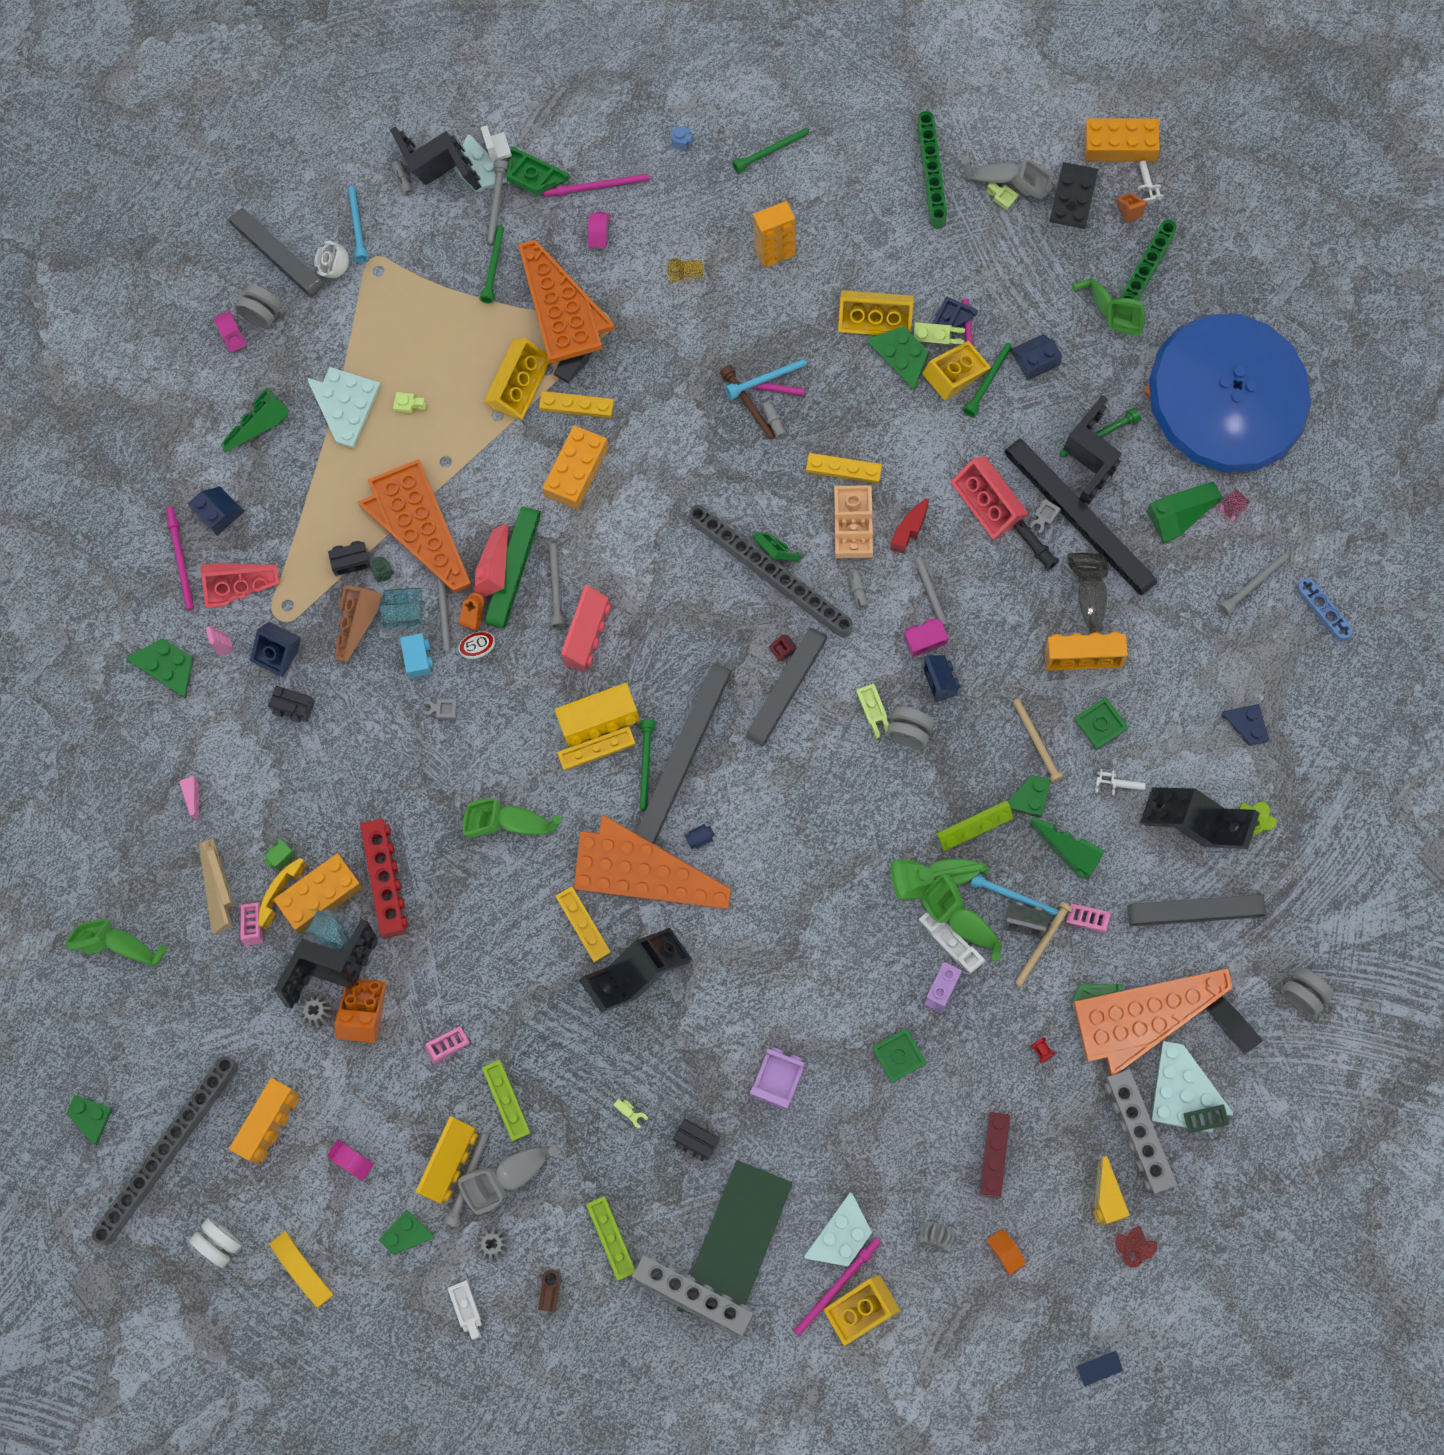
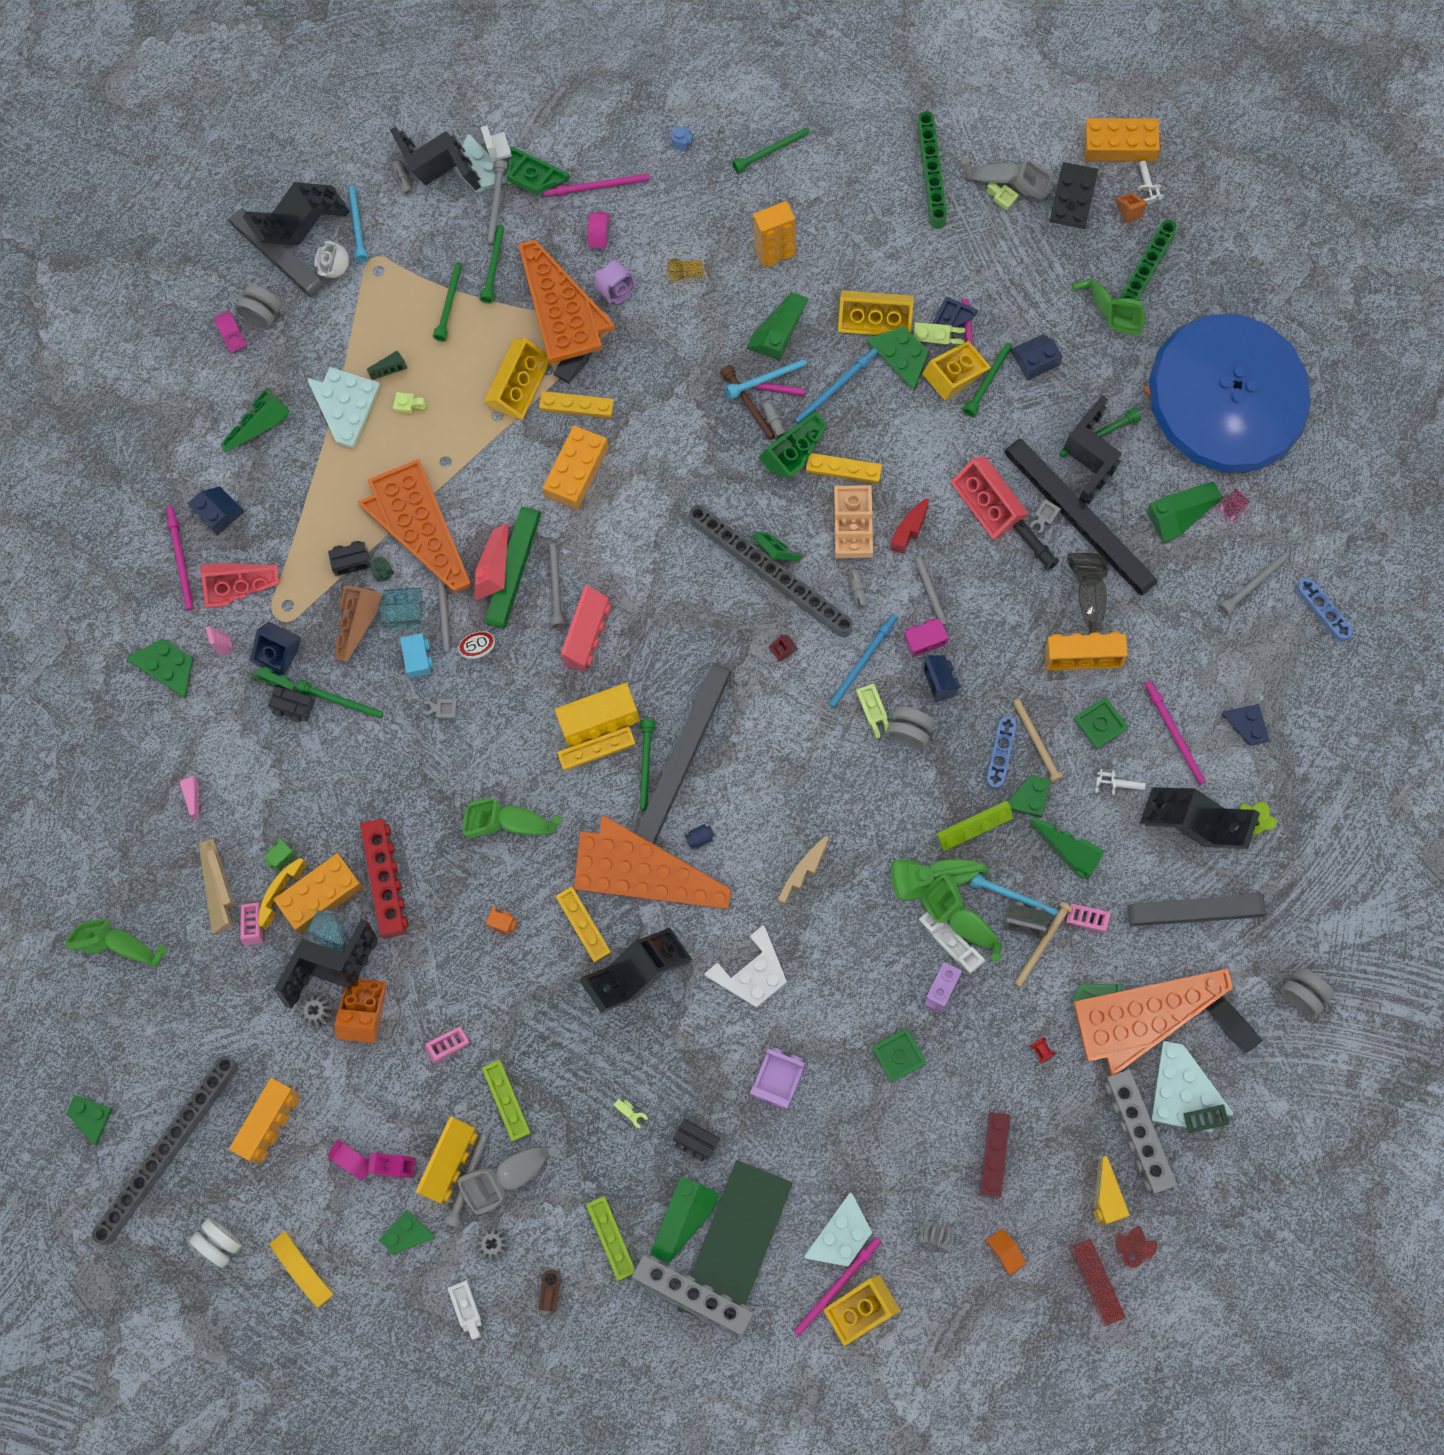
orange piece [458,592,485,631] -> none
dark grey beam [746,627,827,746] -> none
dark blue slope [1076,1351,1123,1387] -> none
none -> black bracket [242,182,350,245]
none -> green wing [250,667,295,690]
none -> green piece [296,679,383,718]
none -> dark green slope [367,351,407,380]
none -> dark pink brick [368,1152,416,1178]
none -> green piece [433,262,462,342]
none -> orange brick [486,906,518,936]
none -> lavender brick [594,260,636,304]
none -> green wedge [650,1176,720,1263]
none -> white wing [704,925,787,1008]
none -> green wedge [747,292,808,361]
none -> green wedge [758,411,827,478]
none -> tan slope [778,836,829,907]
none -> dark azure bar [794,348,878,424]
none -> dark azure bar [828,613,898,708]
none -> medium blue beam [987,716,1016,790]
none -> clear red brick [1069,1239,1126,1326]
none -> dark pink bar [1145,681,1206,785]

